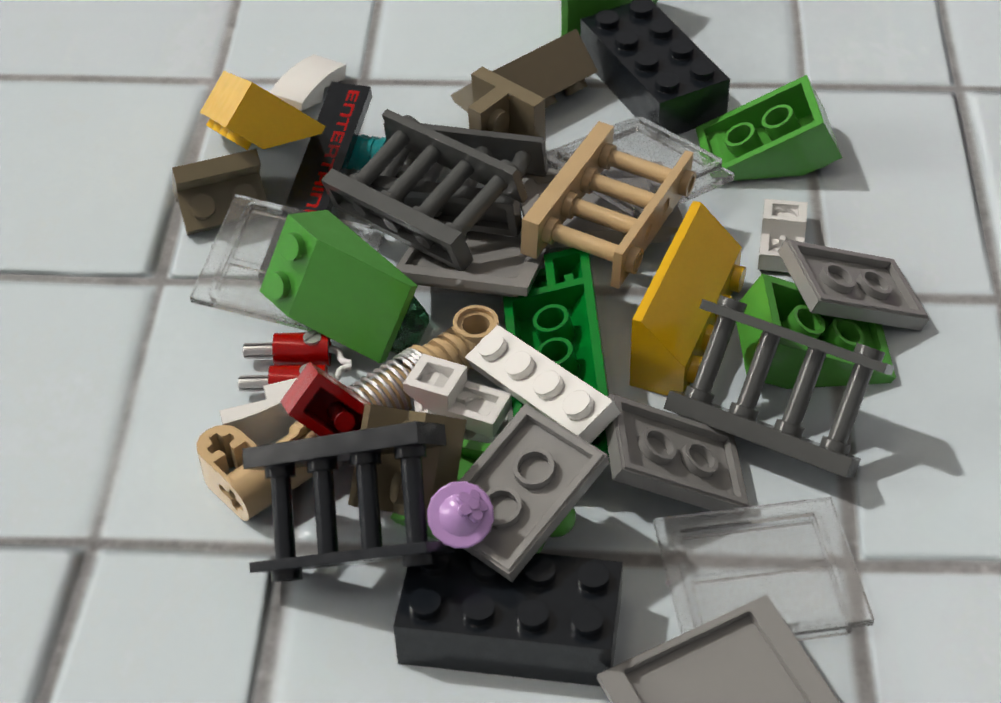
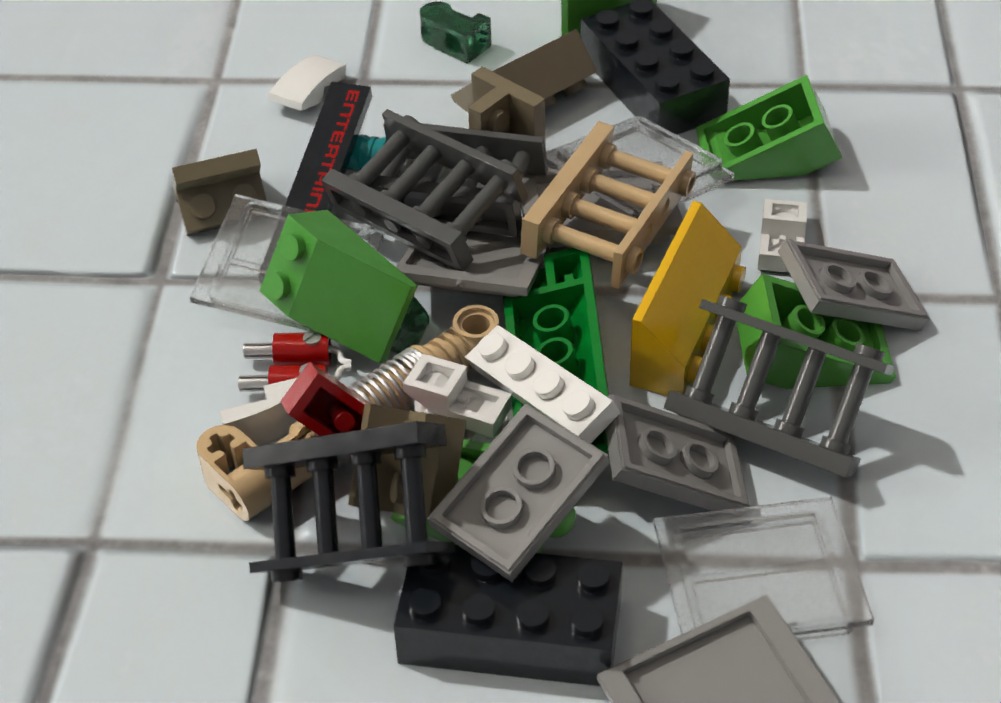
yellow slope [200,71,326,150] -> none
lavender hat [427,481,494,549] -> none
none -> clear green leg [419,1,492,64]

